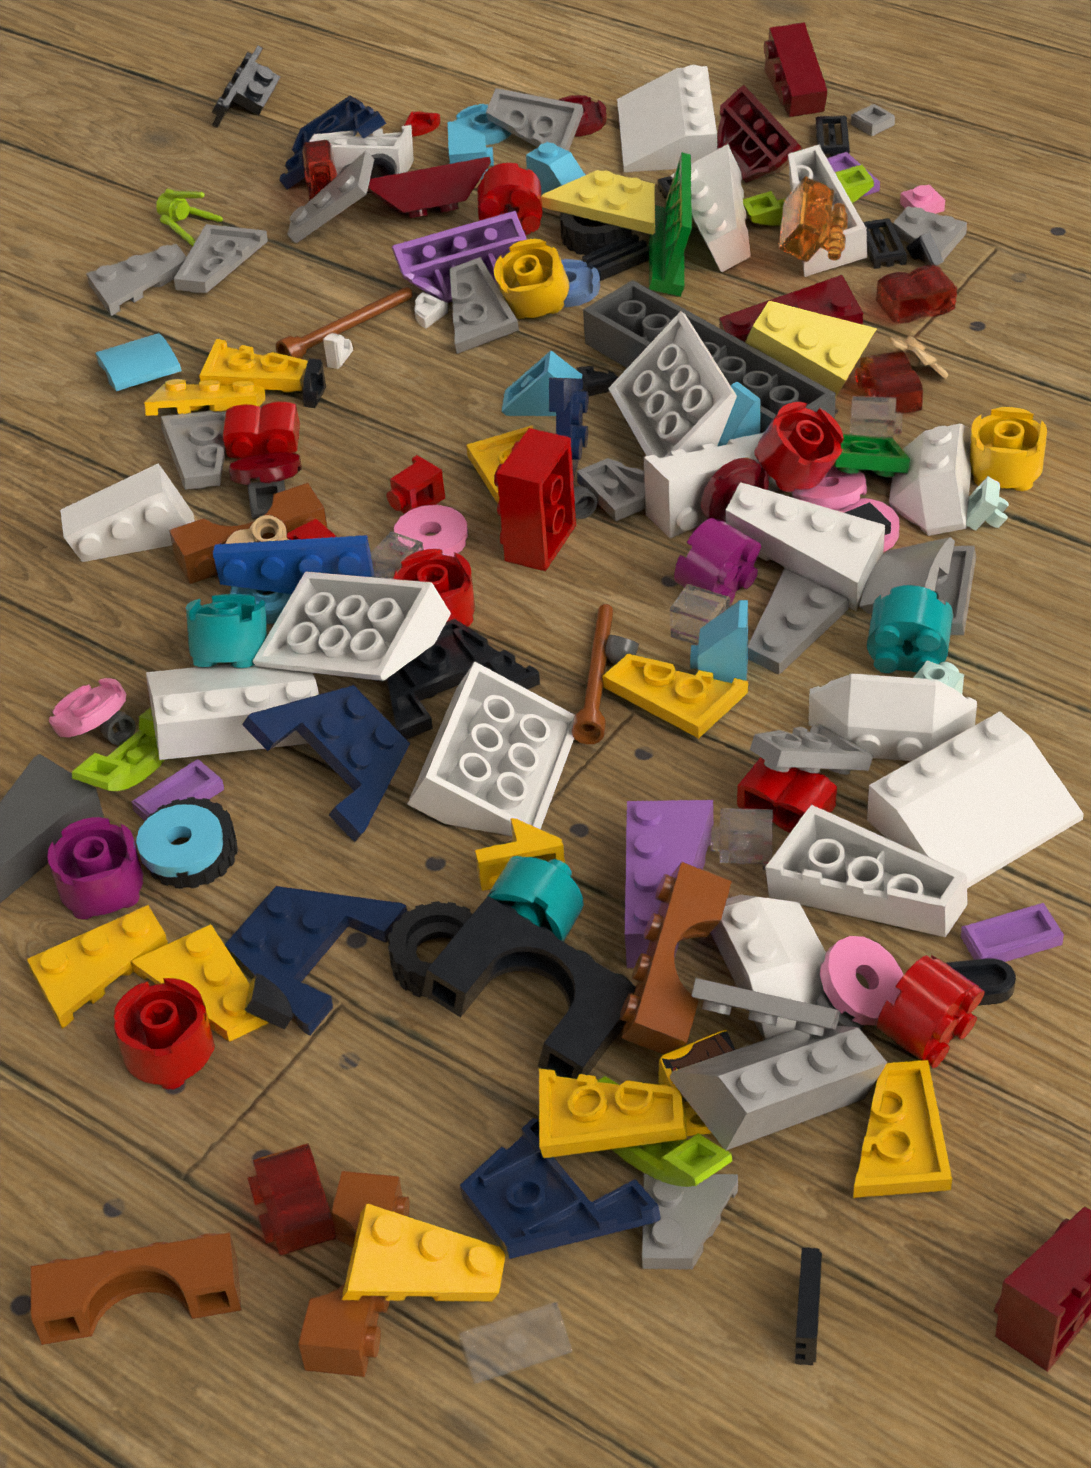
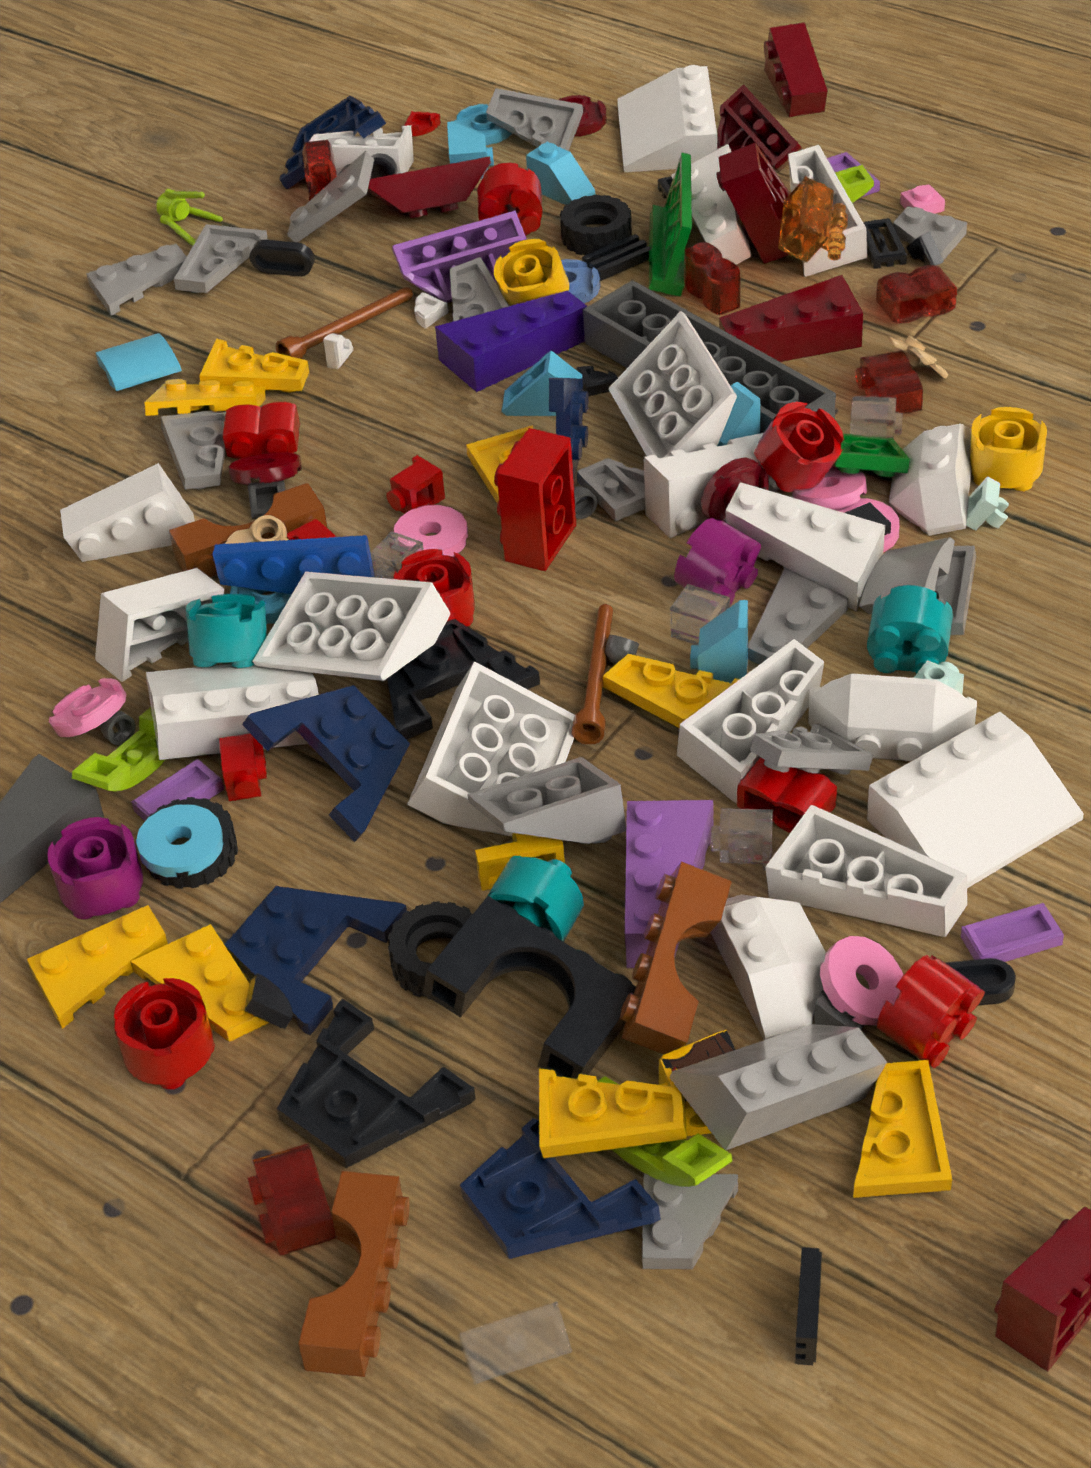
dark orange arch [31,1232,242,1345] -> none
bracket [212,45,281,128] -> none
black tile [303,358,326,408] -> none
yellow wing [341,1203,506,1302] -> none
light yellow wing [541,170,655,235] -> none
light grey wing [692,978,840,1037] -> none
light yellow wedge [745,301,877,397] -> none
black tile [815,116,850,157] -> none
light grey tile [851,104,895,136] -> none
none -> white wedge [95,568,224,682]
none -> red brick [219,733,267,801]
none -> black tile [249,240,315,276]
none -> black wing [277,999,476,1168]
none -> dark purple wedge [435,291,587,392]
none -> light grey slope [467,757,626,844]
none -> white wedge [677,639,824,804]
none -> clear red brick [684,242,740,315]
none -> dark red wedge [716,143,801,264]

